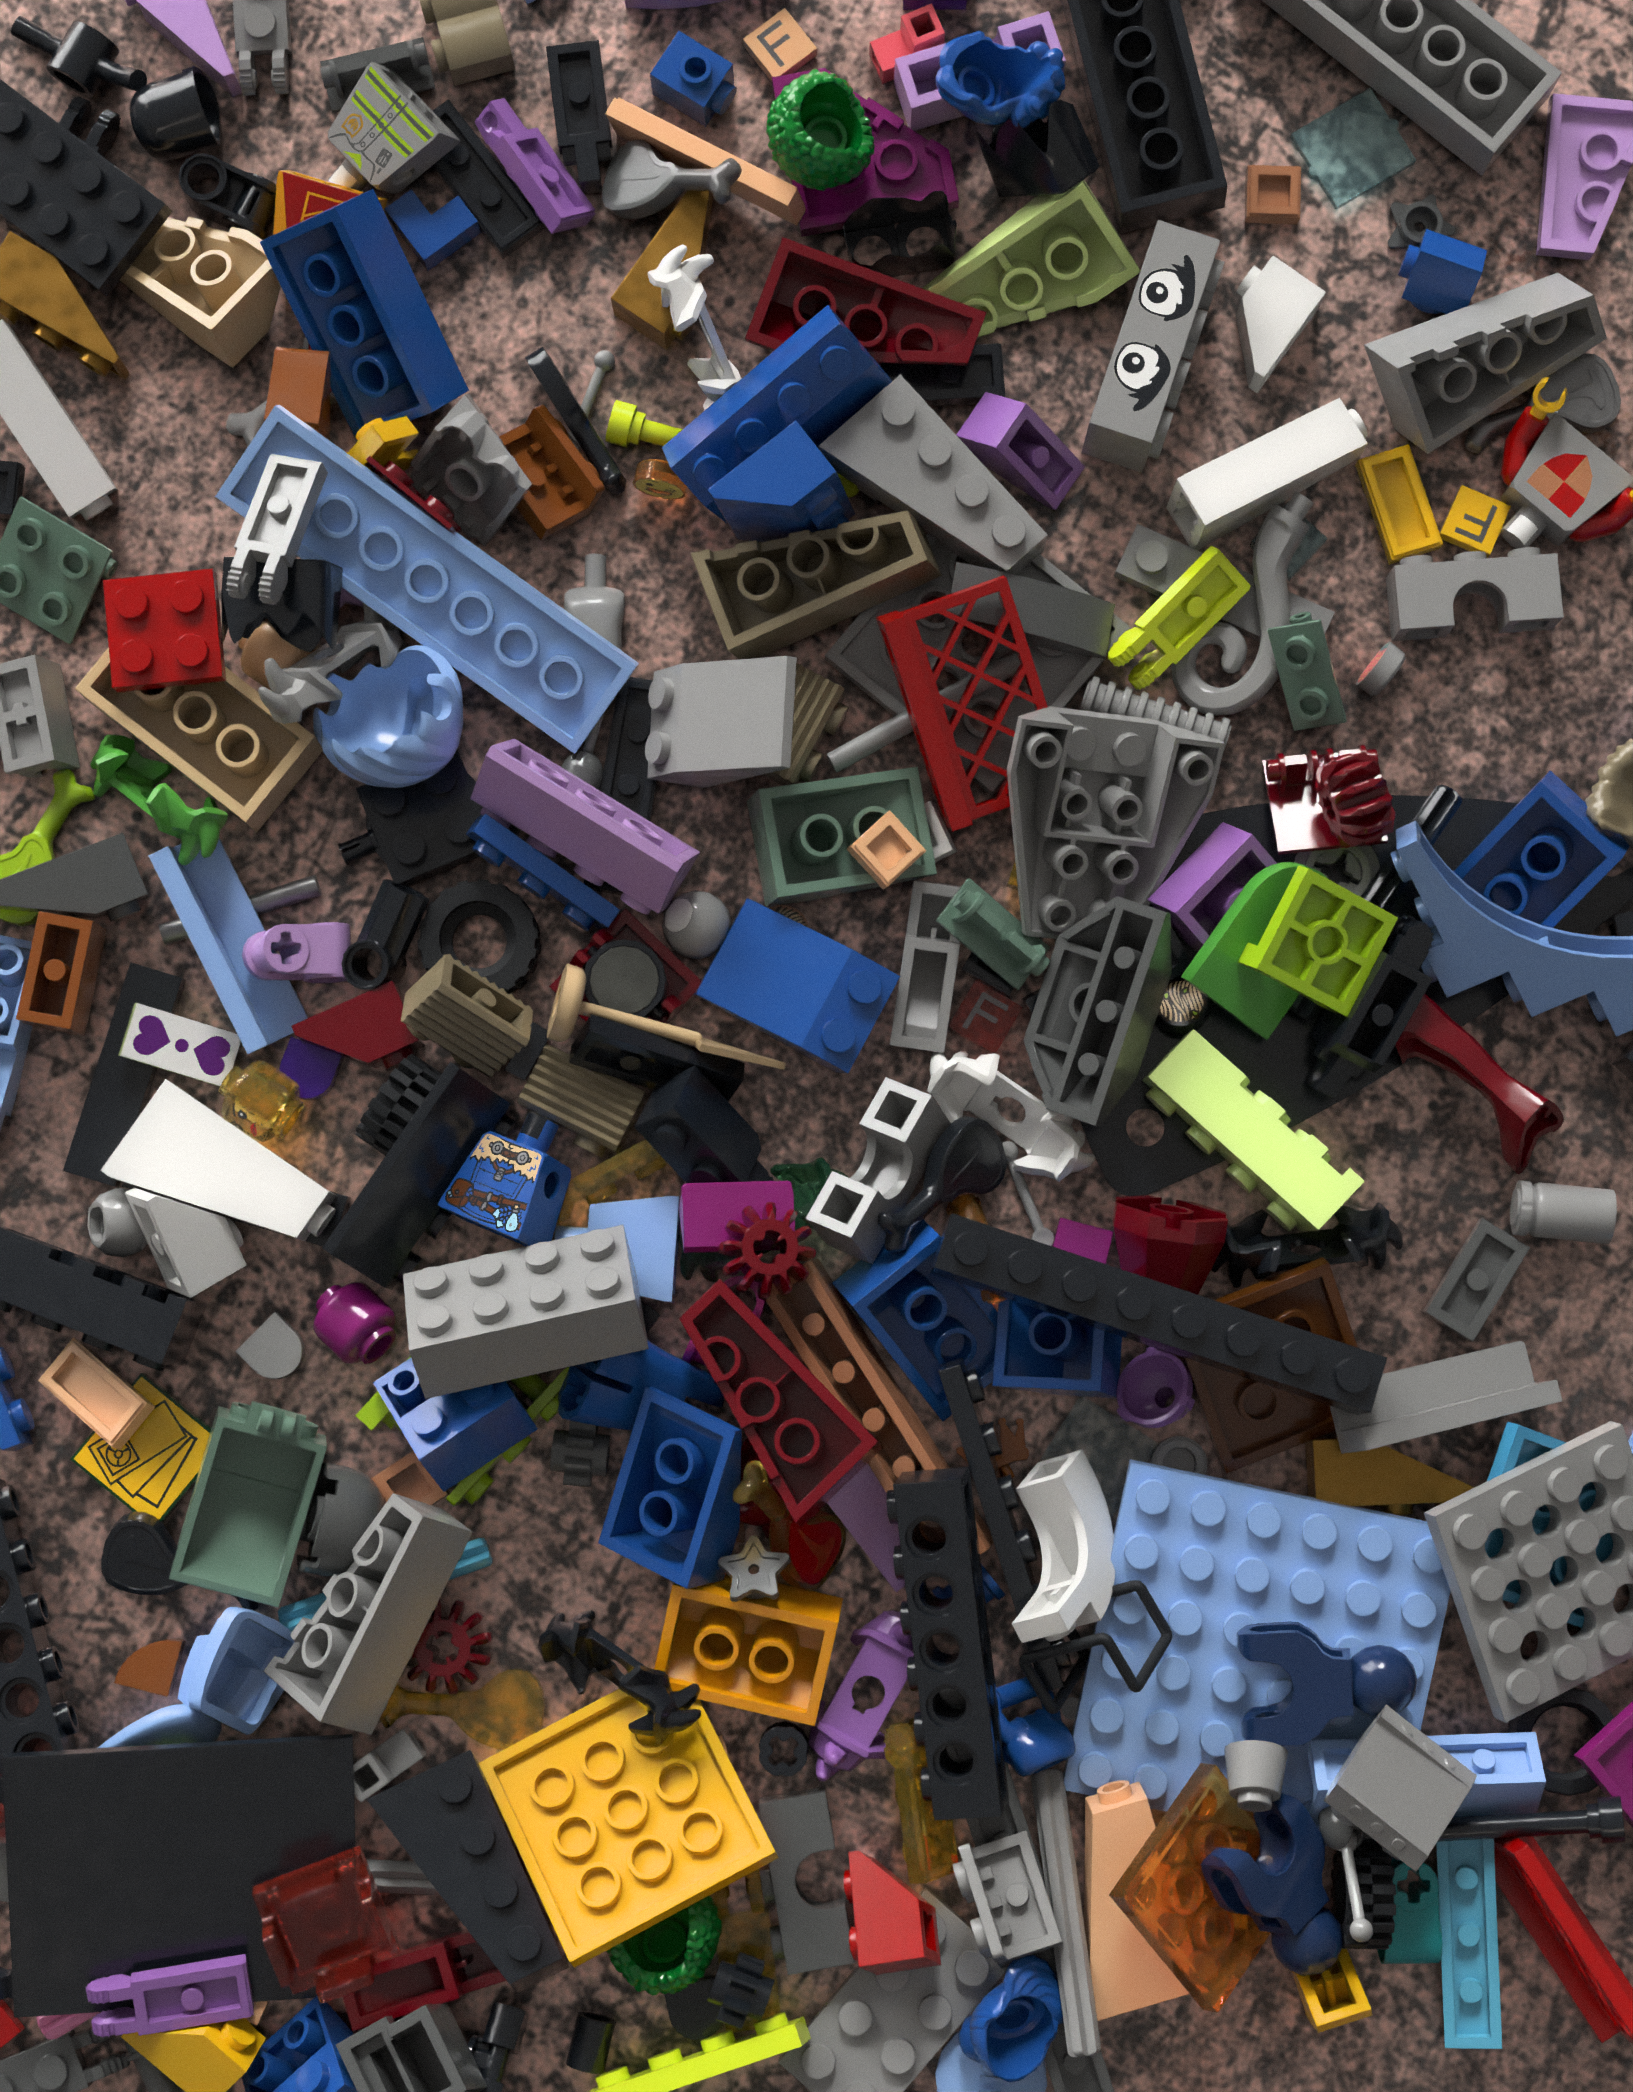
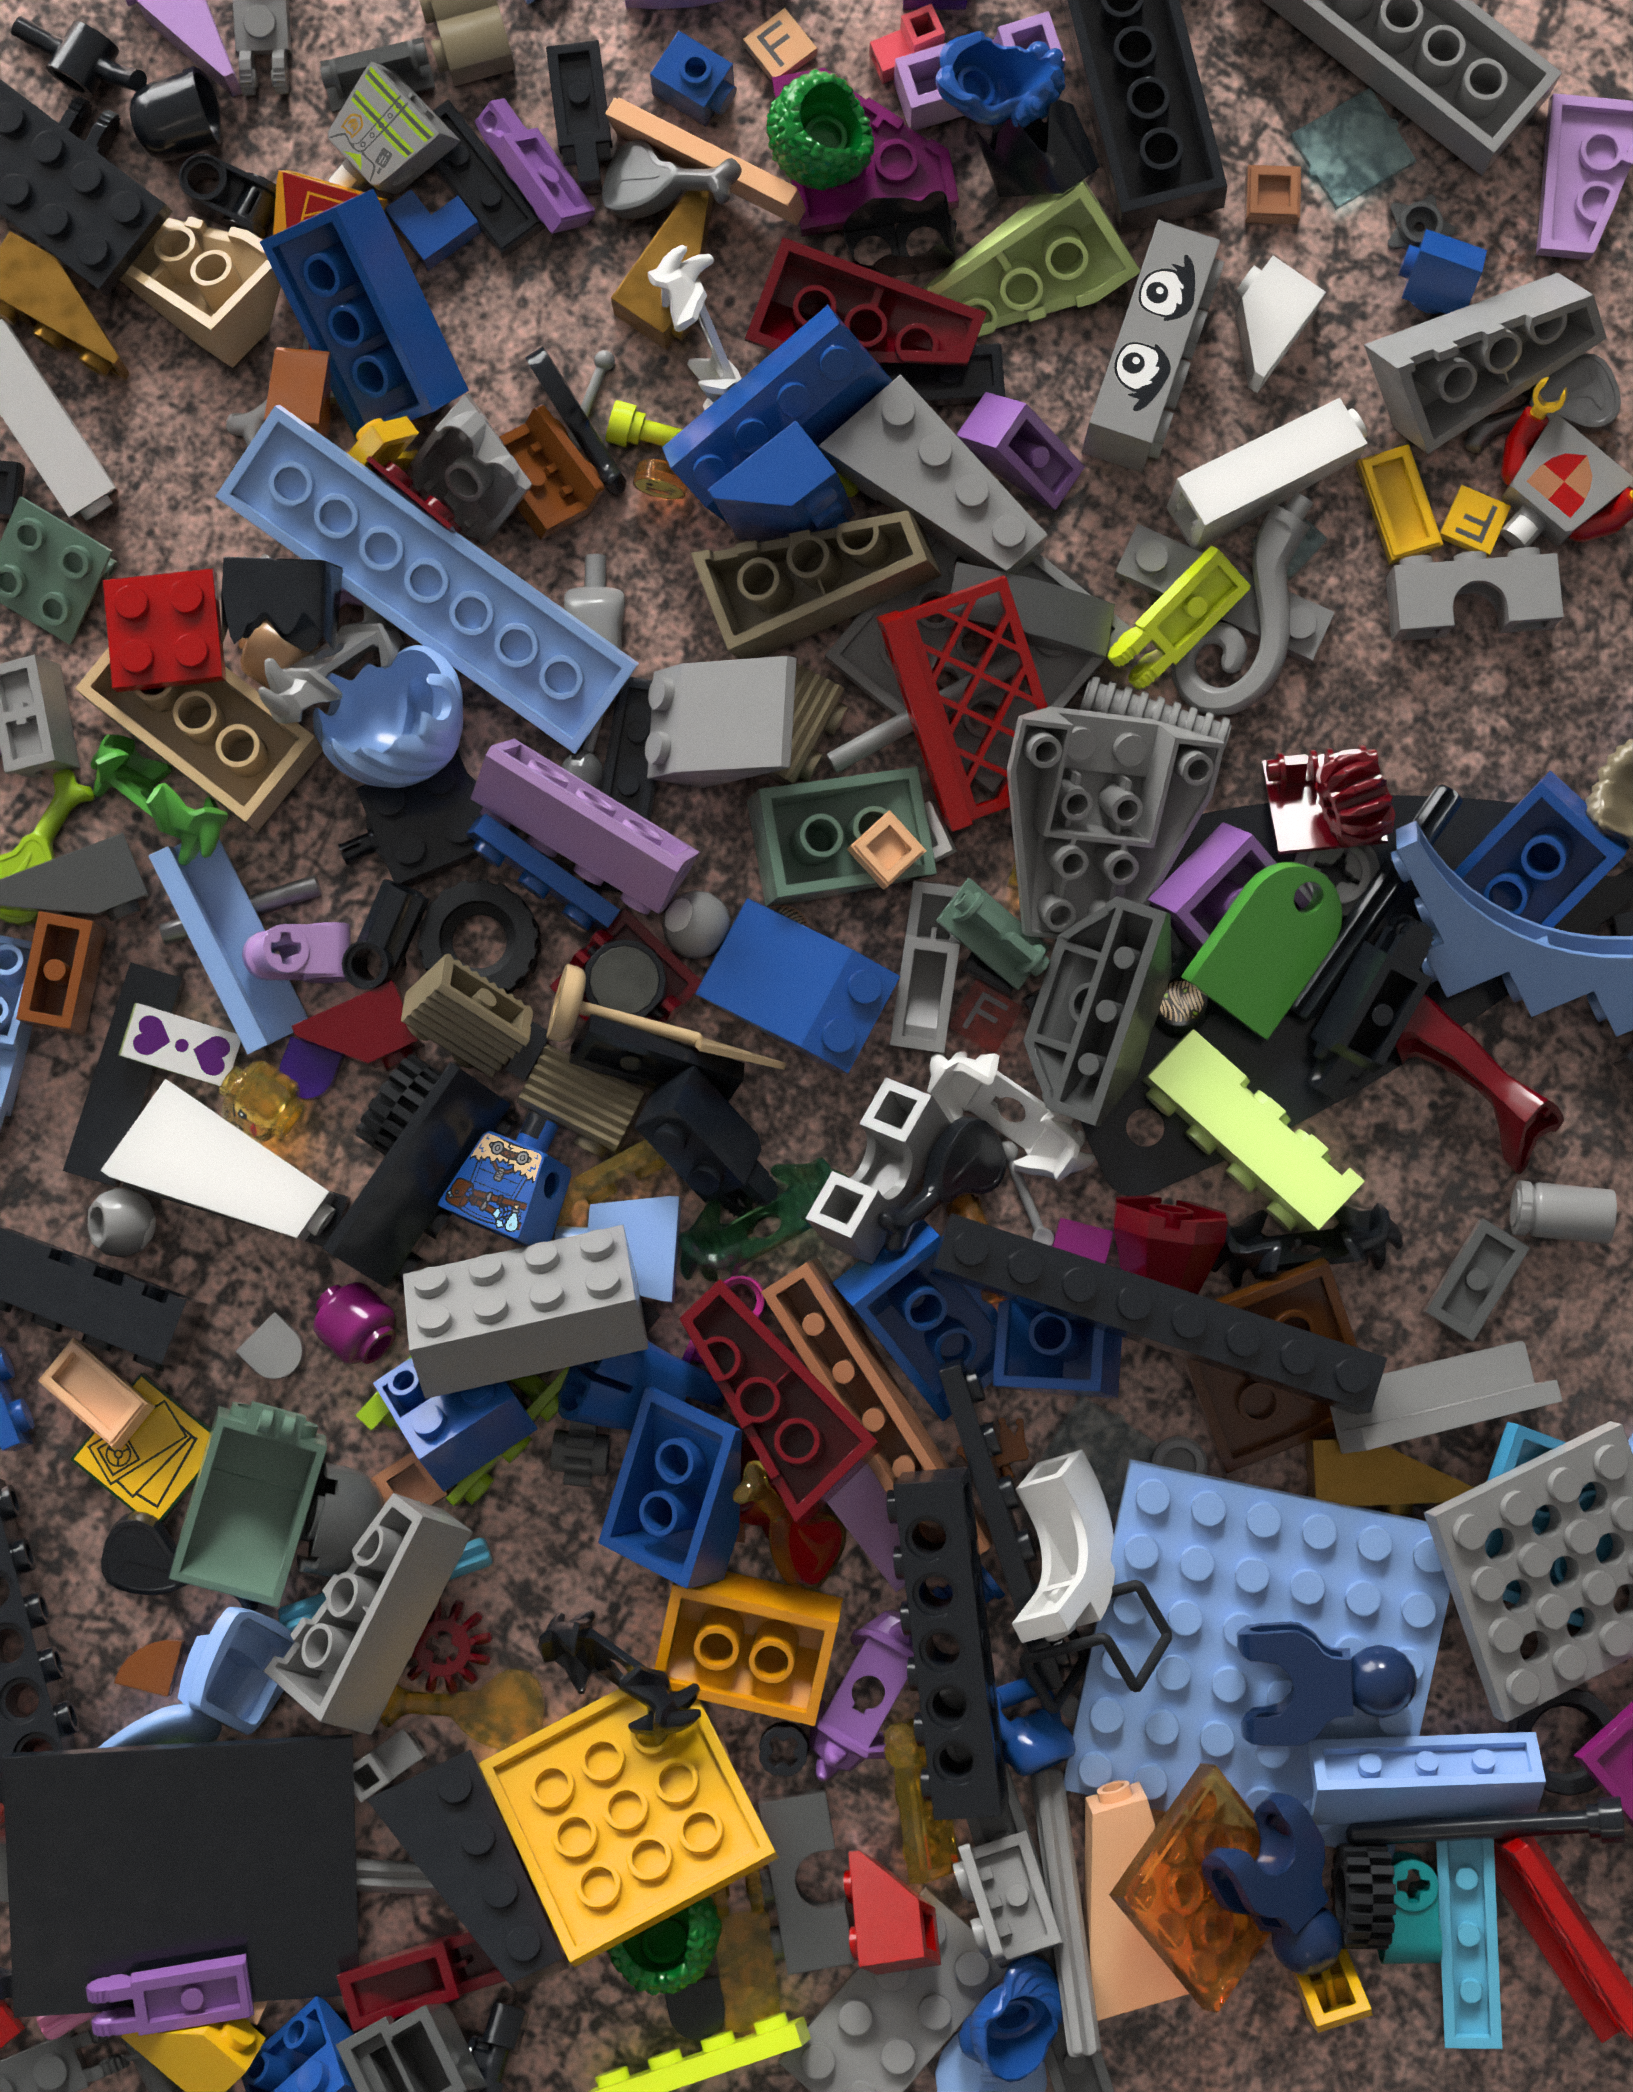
white slope [125,1188,247,1298] -> none
light grey hinge [226,454,328,605] -> none
clear red panel [252,1845,401,2003] -> none
black hinge [566,2011,616,2074] -> none
magenta slope [679,1181,795,1253] -> none
black gear [707,1952,775,2030] -> none
dark red gear [718,1202,816,1300] -> none
dark grey plate [718,1535,791,1602] -> none
medium lavender piece [1116,1347,1195,1428] -> none
light grey hat [1224,1740,1288,1812] -> none
lime piece [1238,866,1398,1017] -> none
sand green hinge [1267,612,1347,731] -> none
hinge [1318,1806,1373,1942] -> none
light grey slope [1324,1705,1477,1872] -> none
light grey tile [1356,641,1406,696] -> none

